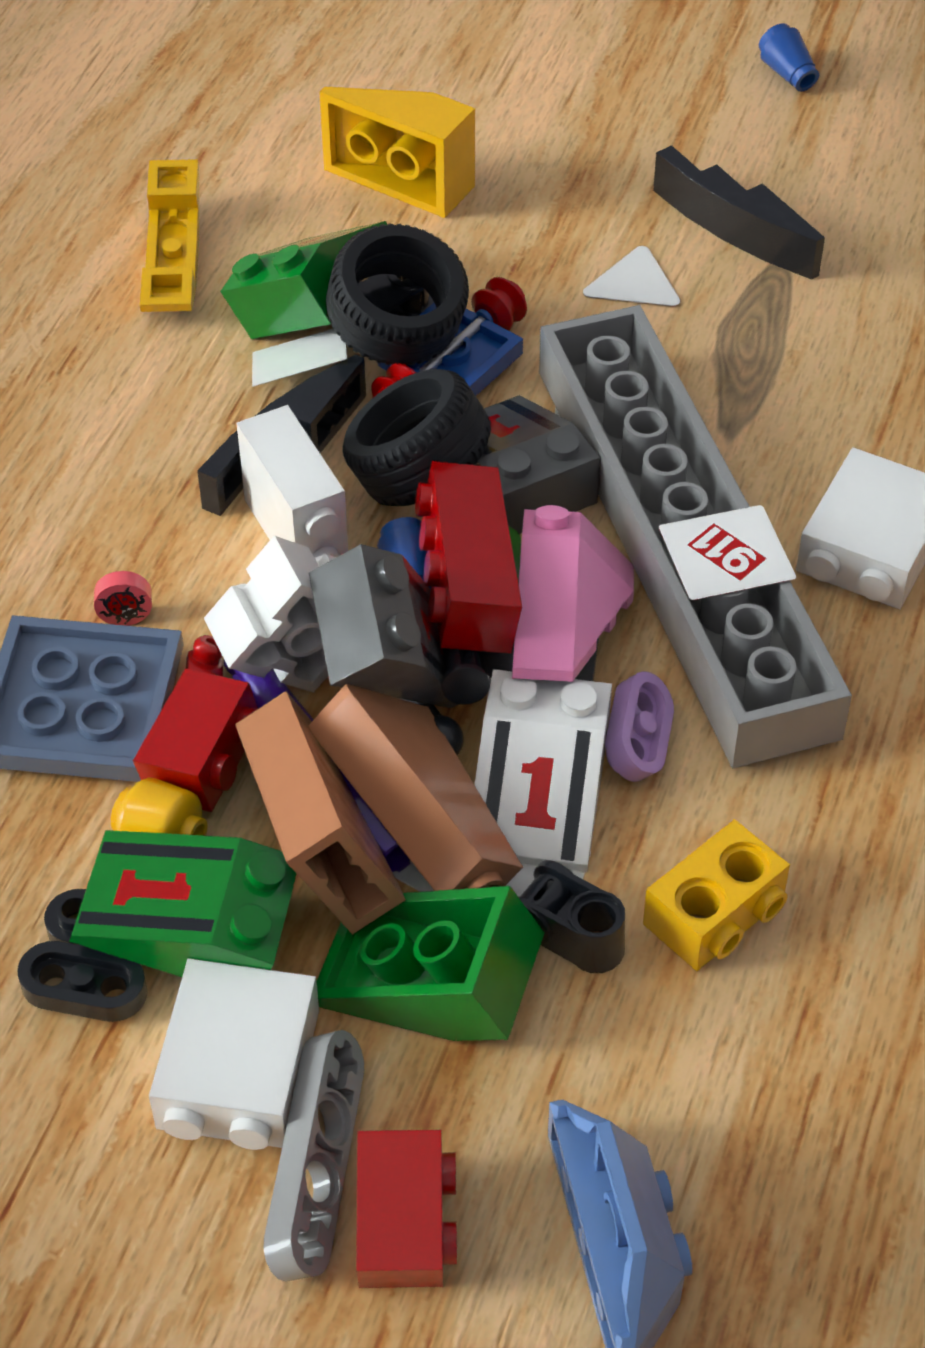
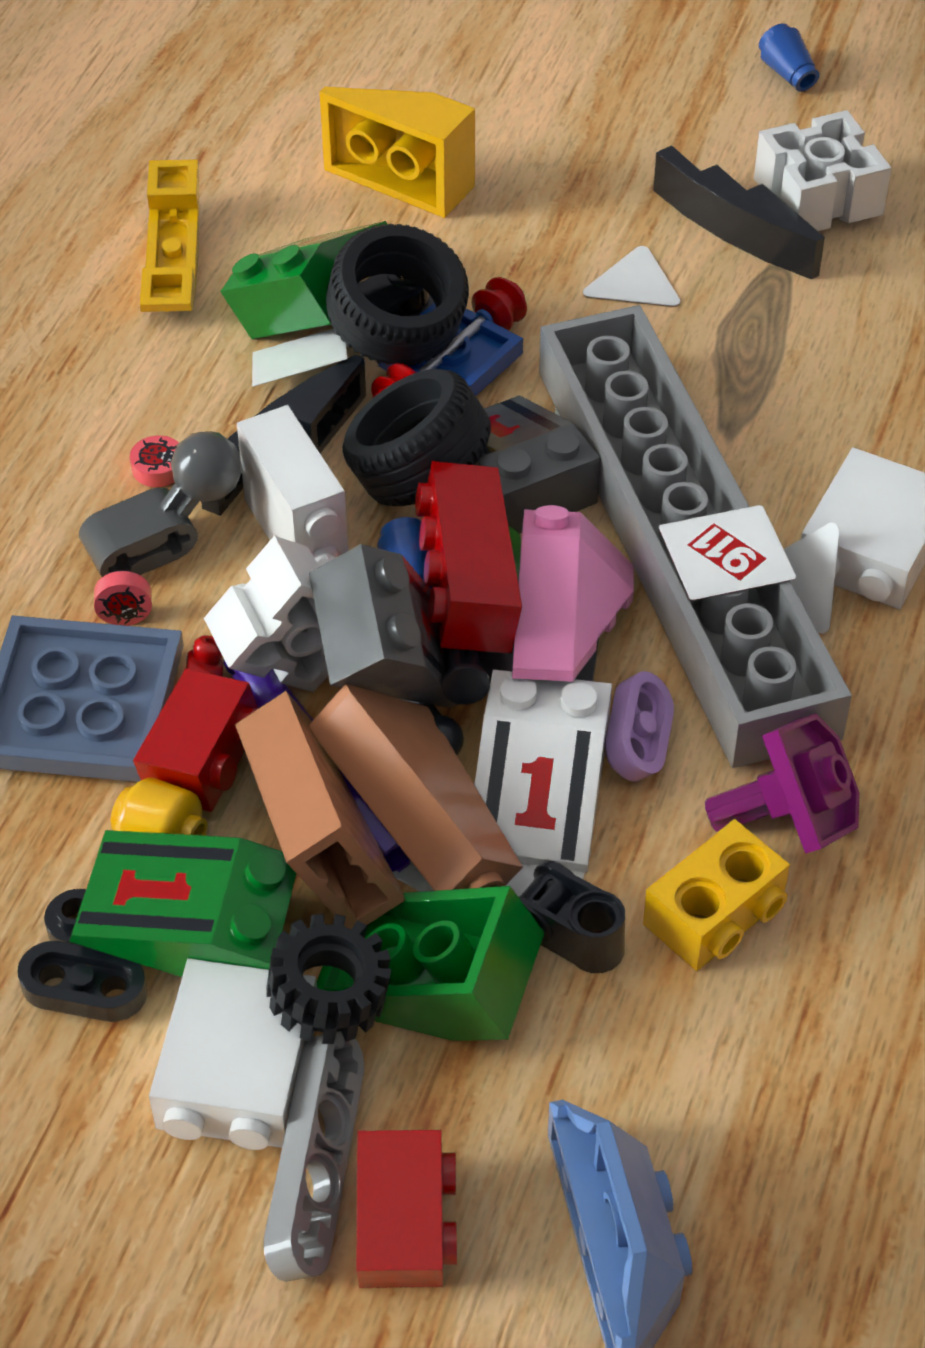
none -> dark grey beam [79,431,242,577]
none -> coral tile [130,435,179,487]
none -> black tyre [266,914,391,1044]
none -> magenta piece [705,713,860,854]
none -> white brick [754,110,891,231]
none -> white sticker [784,523,840,634]

